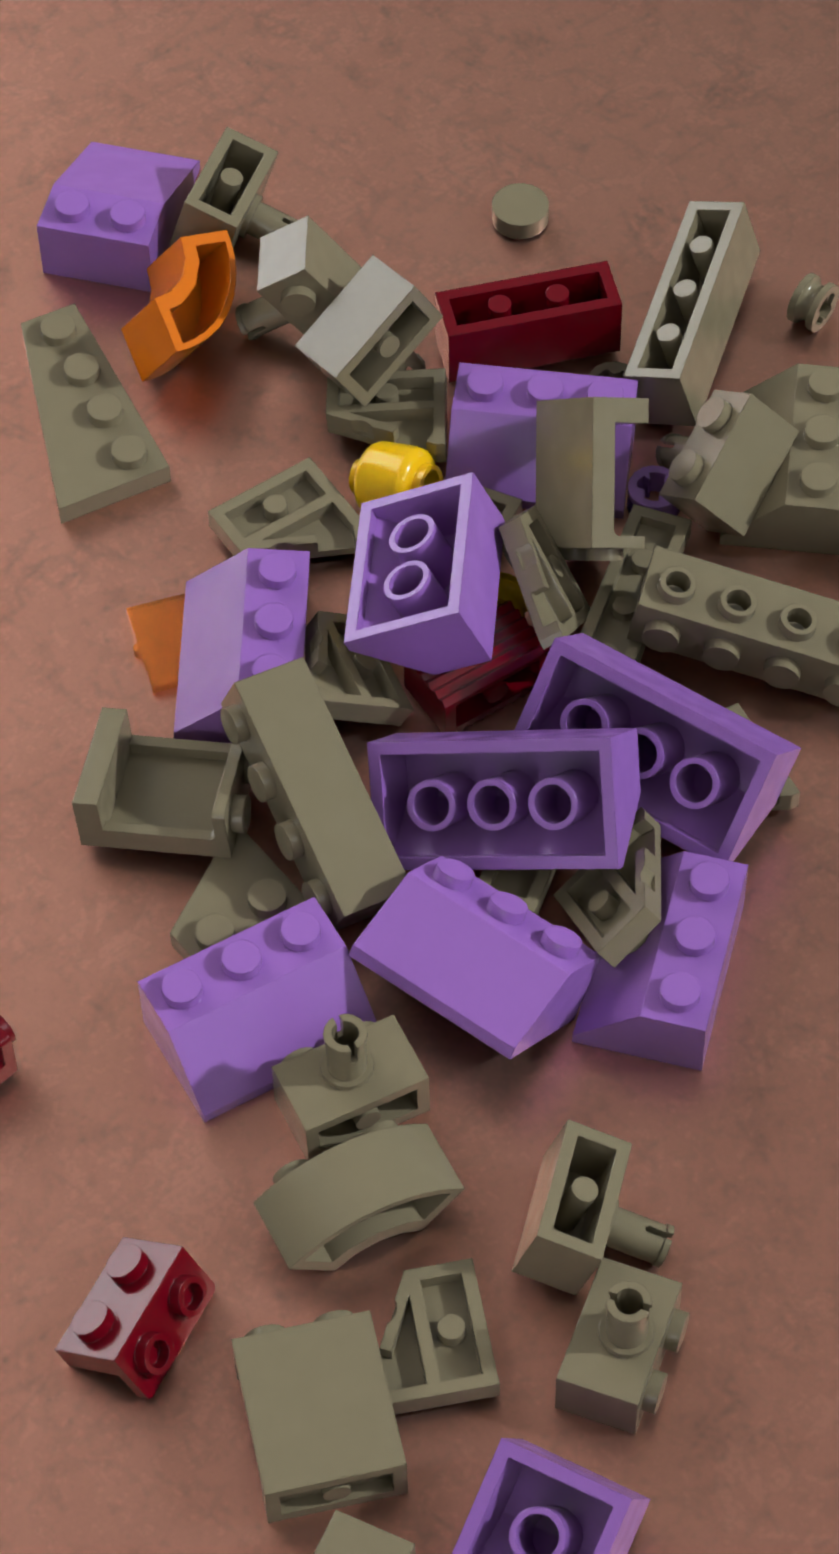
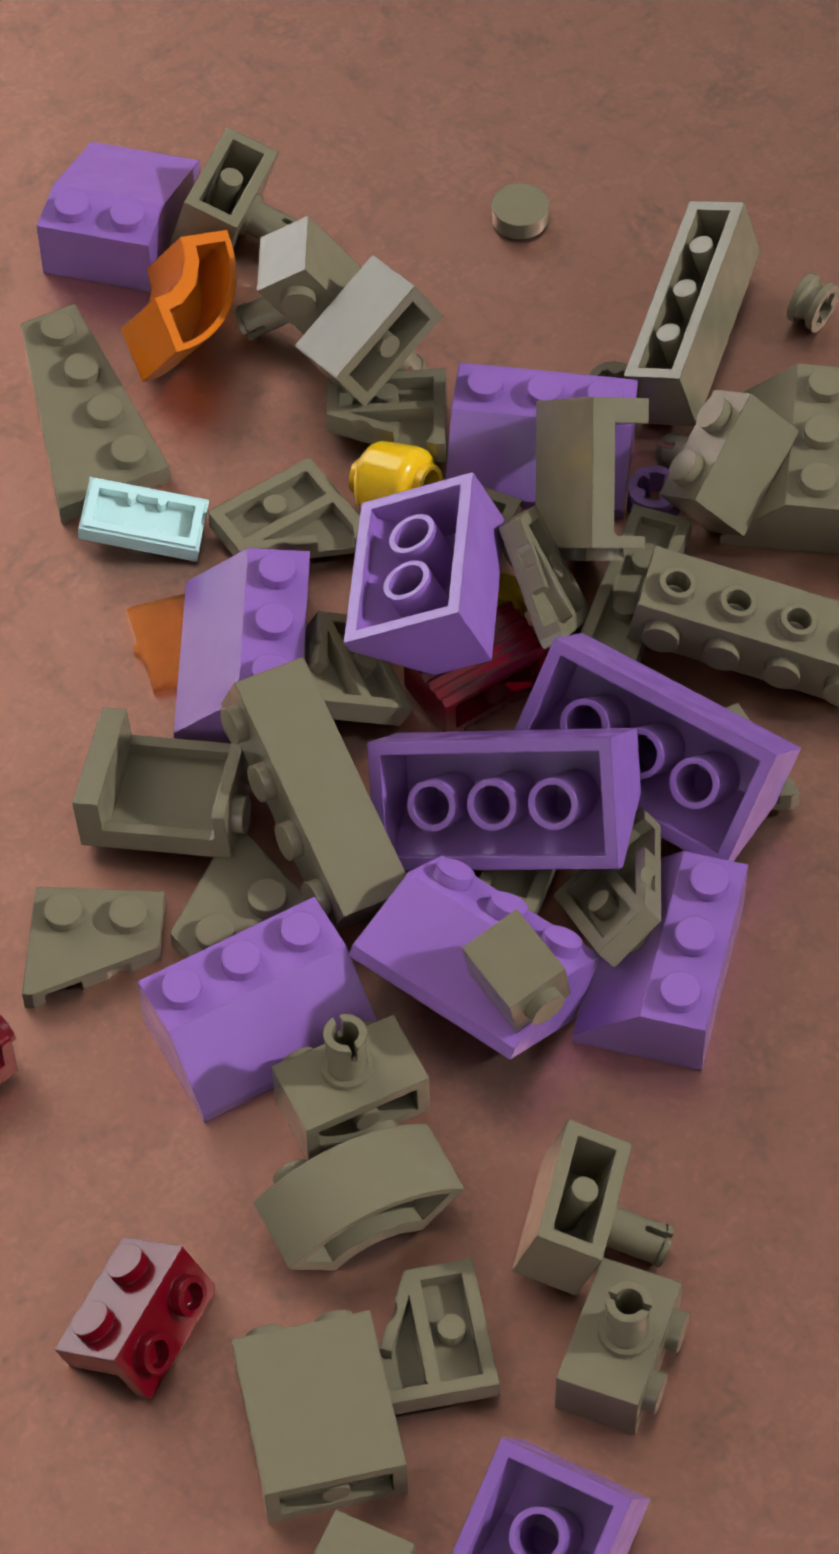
dark red brick [435,261,622,383] -> none
none -> dark tan wing [22,887,167,1008]
none -> light aqua plate [78,477,209,562]
none -> dark tan brick [462,909,571,1033]

